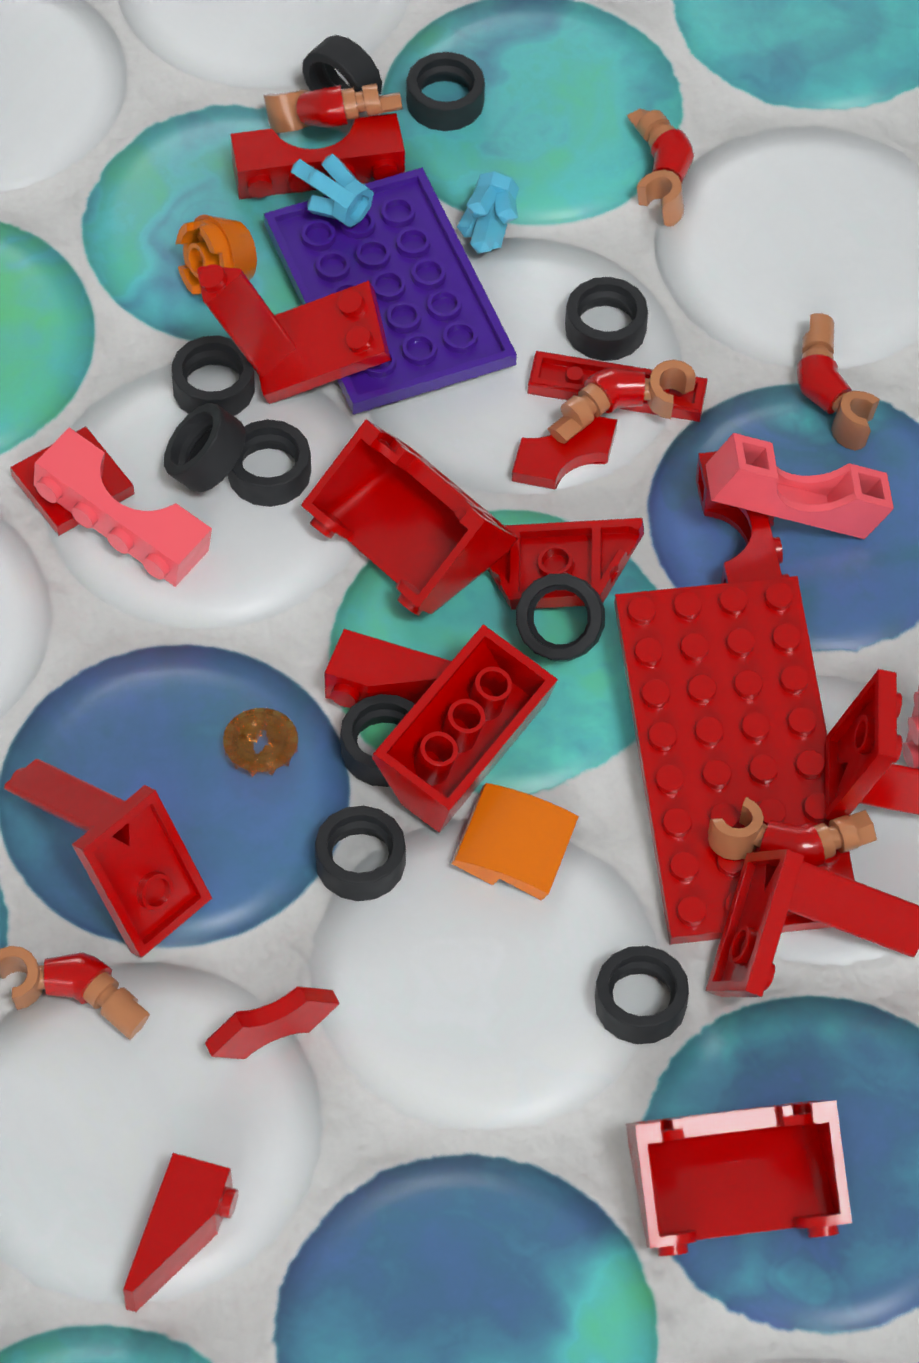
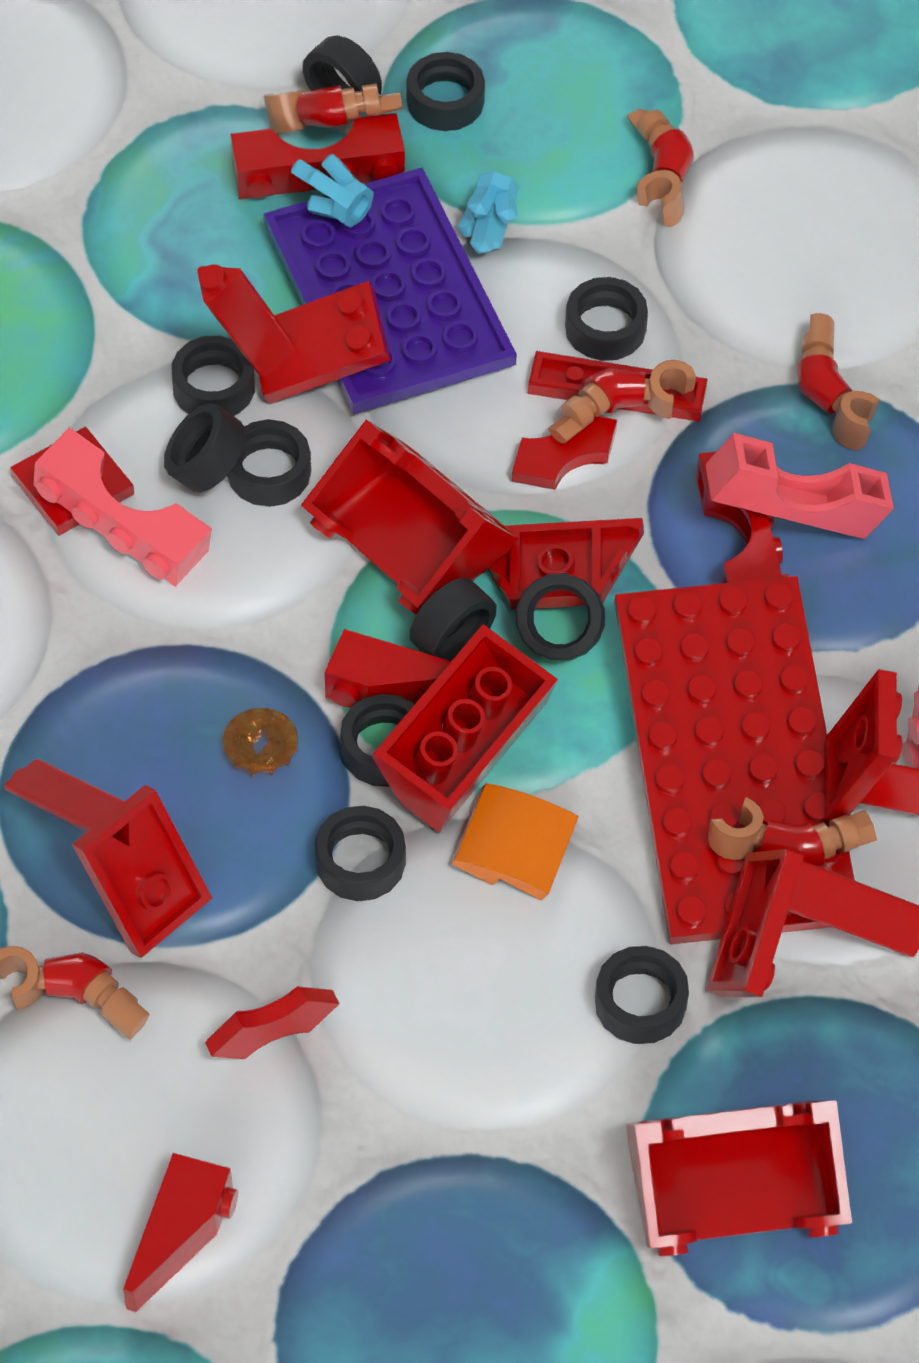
orange cone [176,215,257,295] -> none
none -> black tyre [410,578,497,661]

